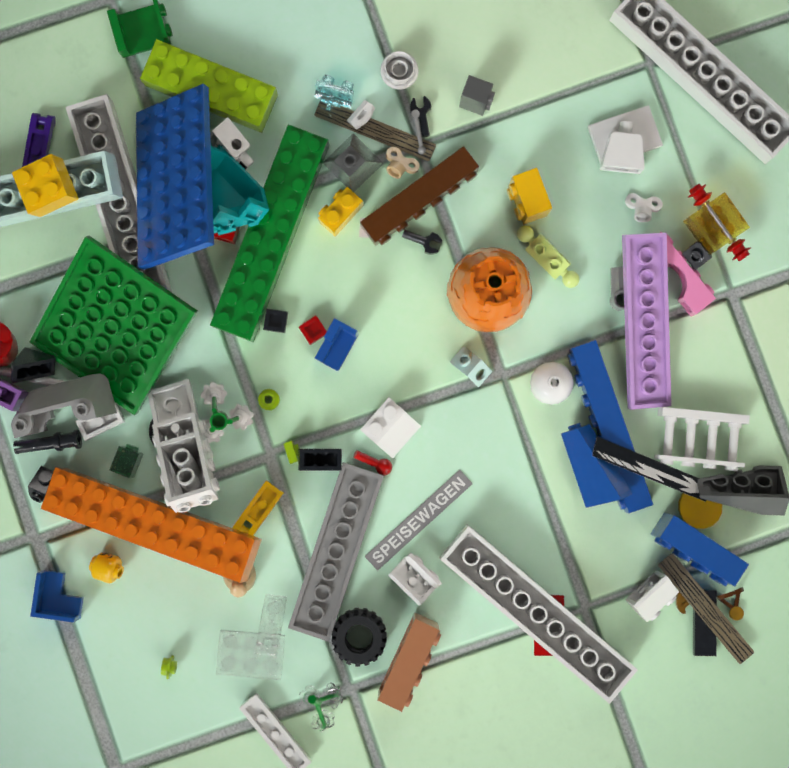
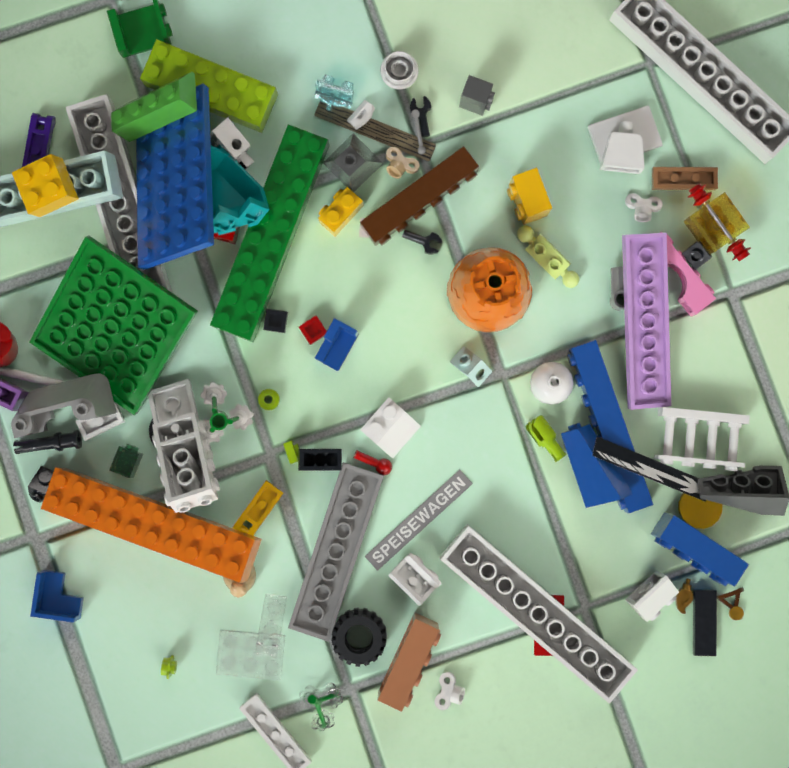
black slope [11,347,55,384] -> none
yellow head [89,552,124,584] -> none
dark tan sticker [658,553,754,664] -> none
none -> bright green slope [111,72,197,142]
none -> white piece [435,672,465,710]
none -> lime arm [525,415,567,462]
none -> medium nougat plate [652,167,718,190]

